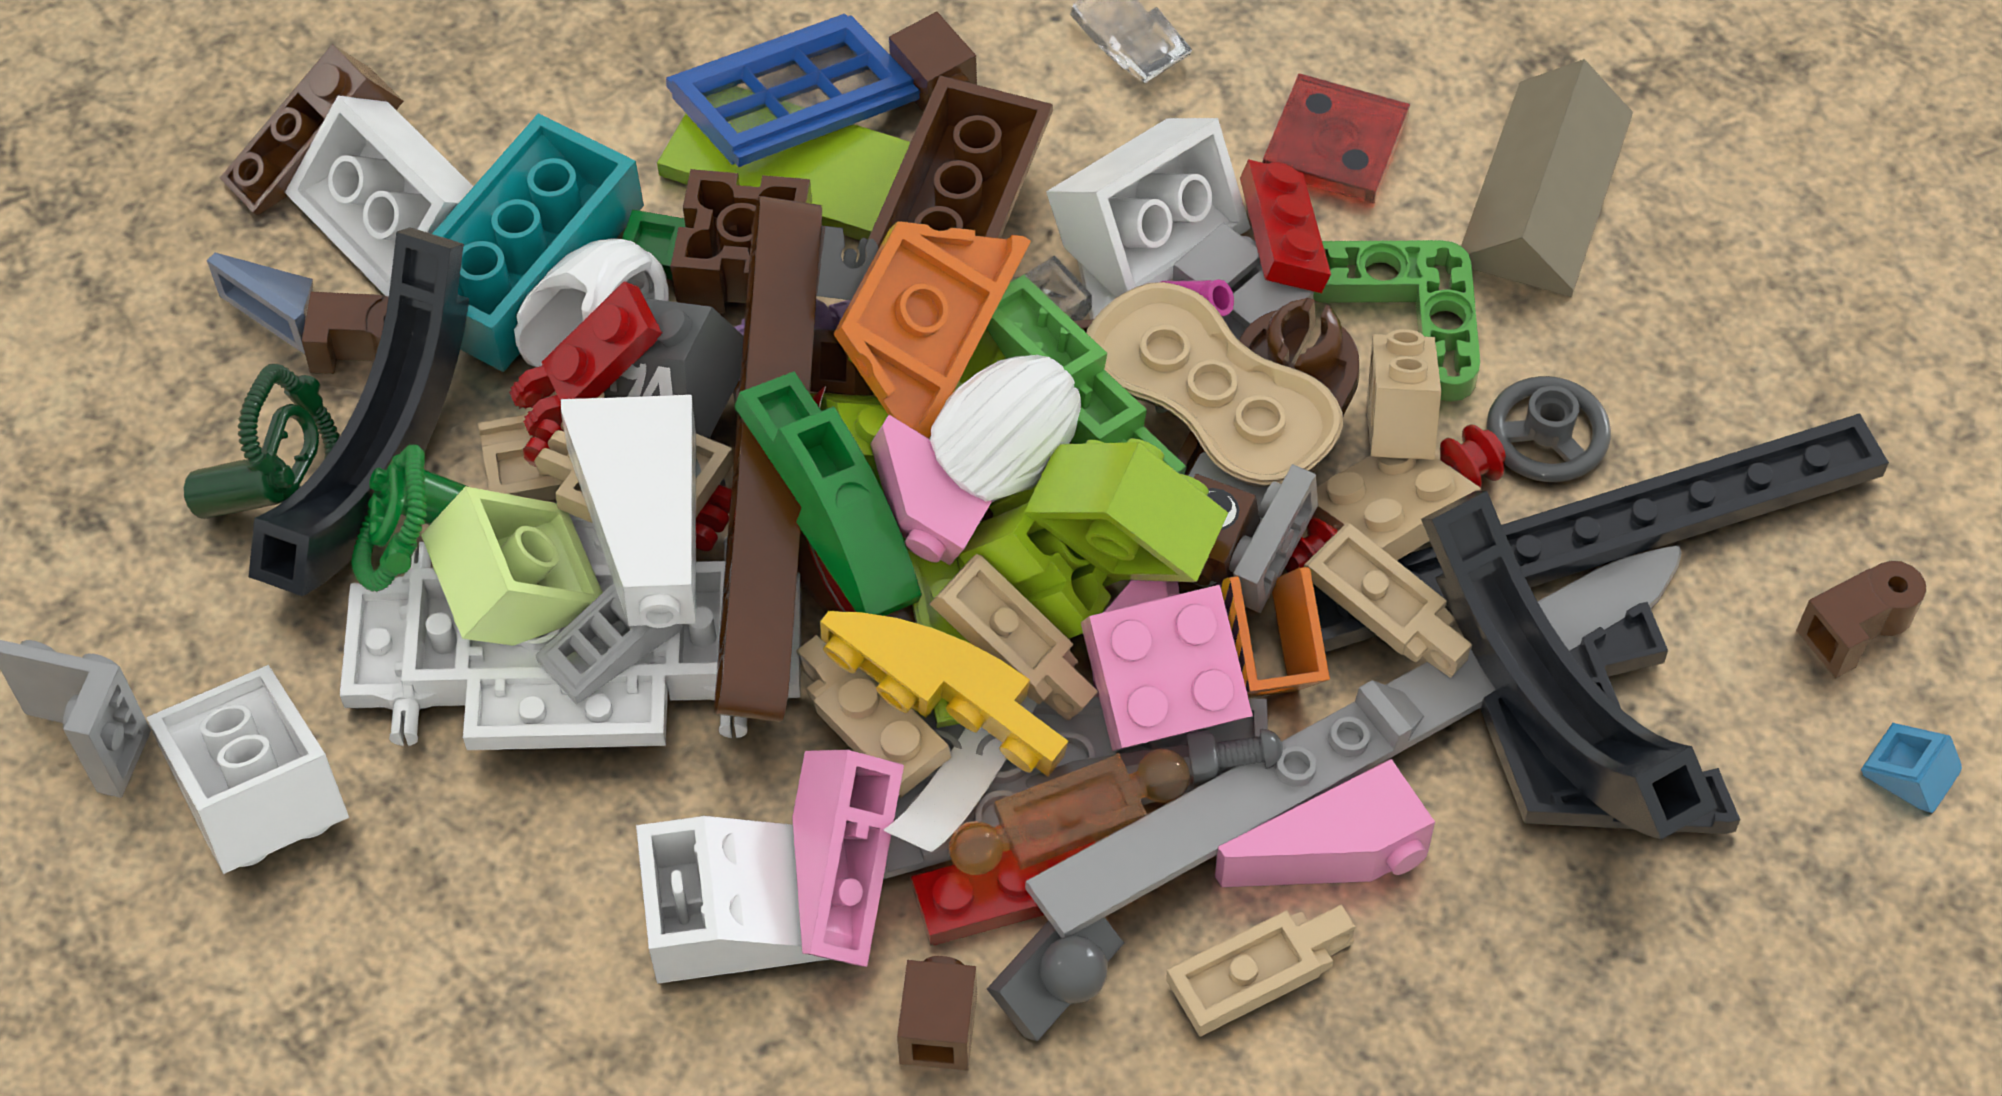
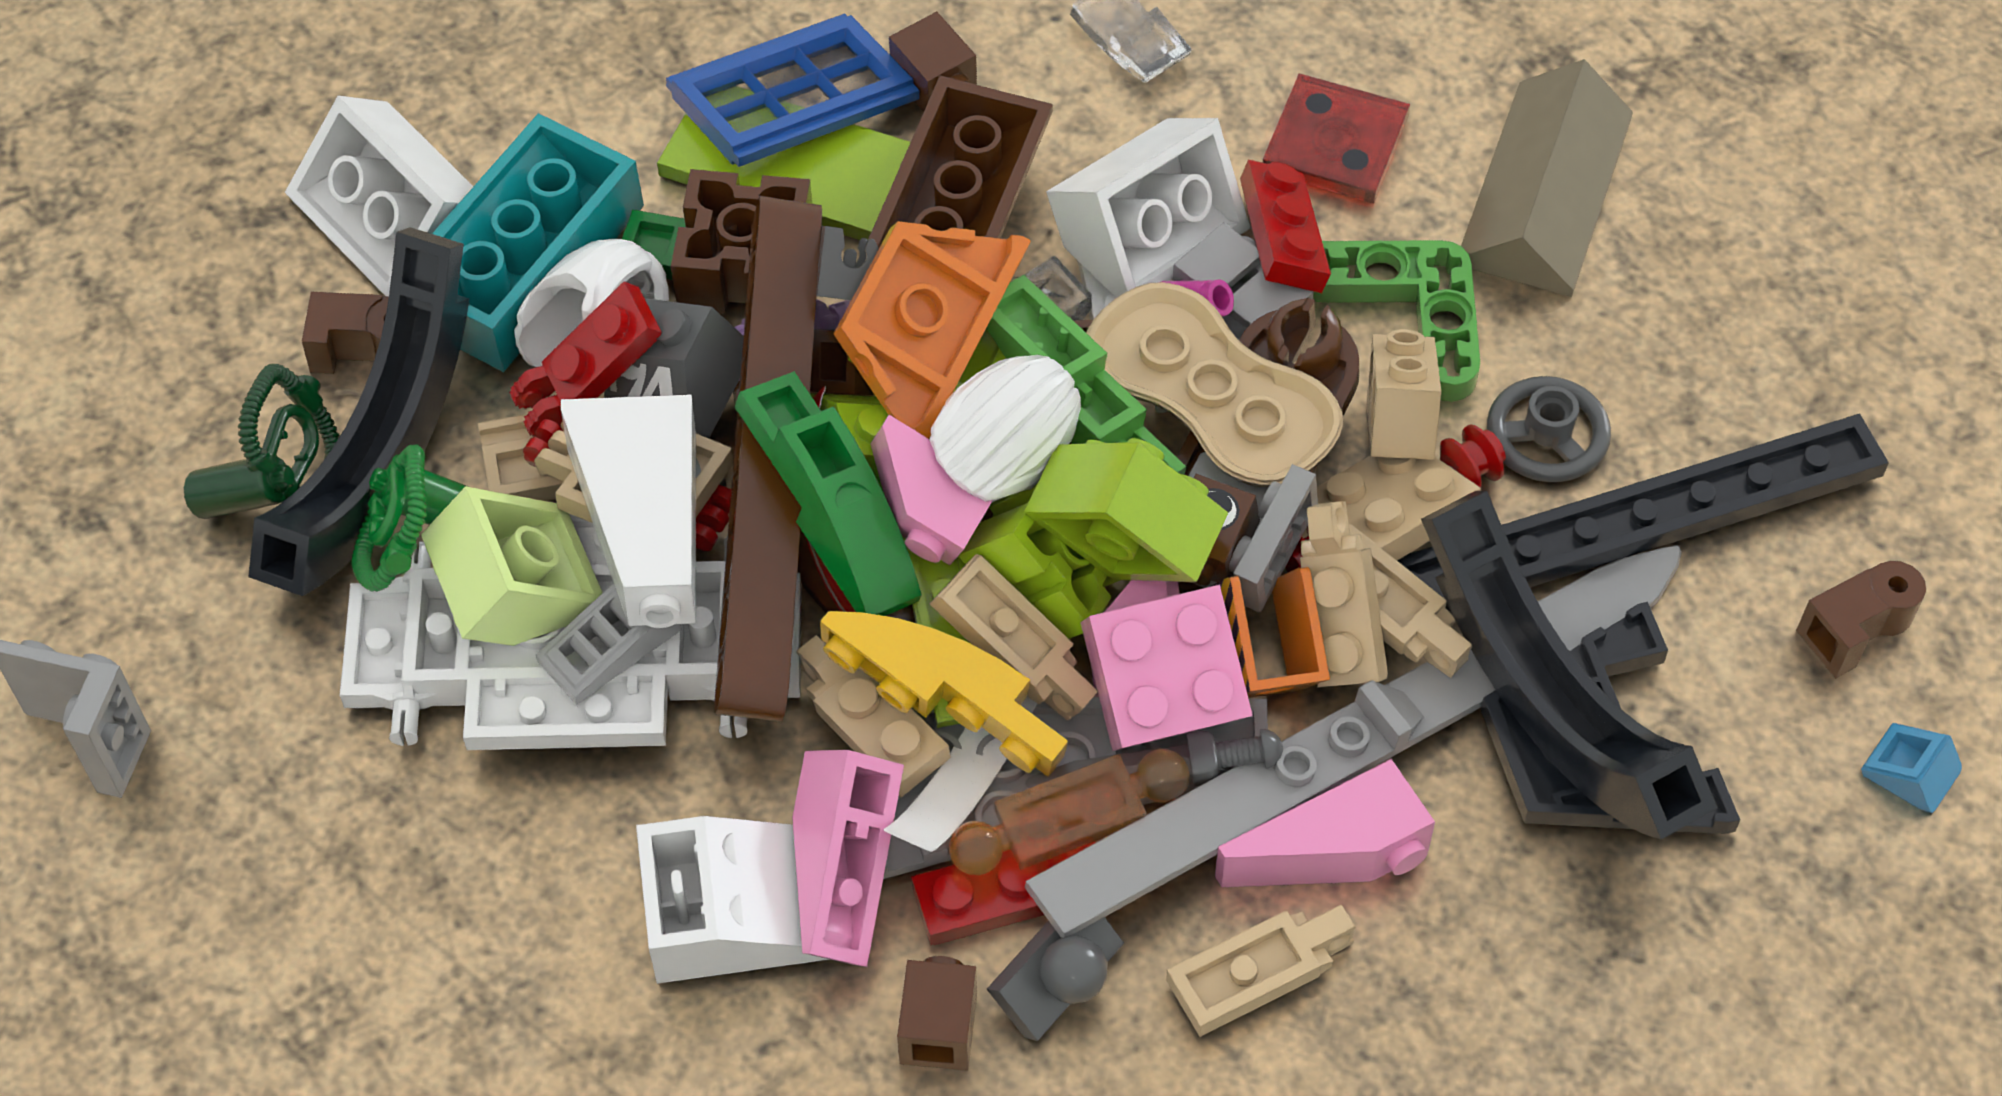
white slope [146,665,349,874] -> none
sand blue slope [207,253,313,354] -> none
reddish brown slope [220,44,404,215] -> none
none -> tan hinge [1300,501,1388,687]

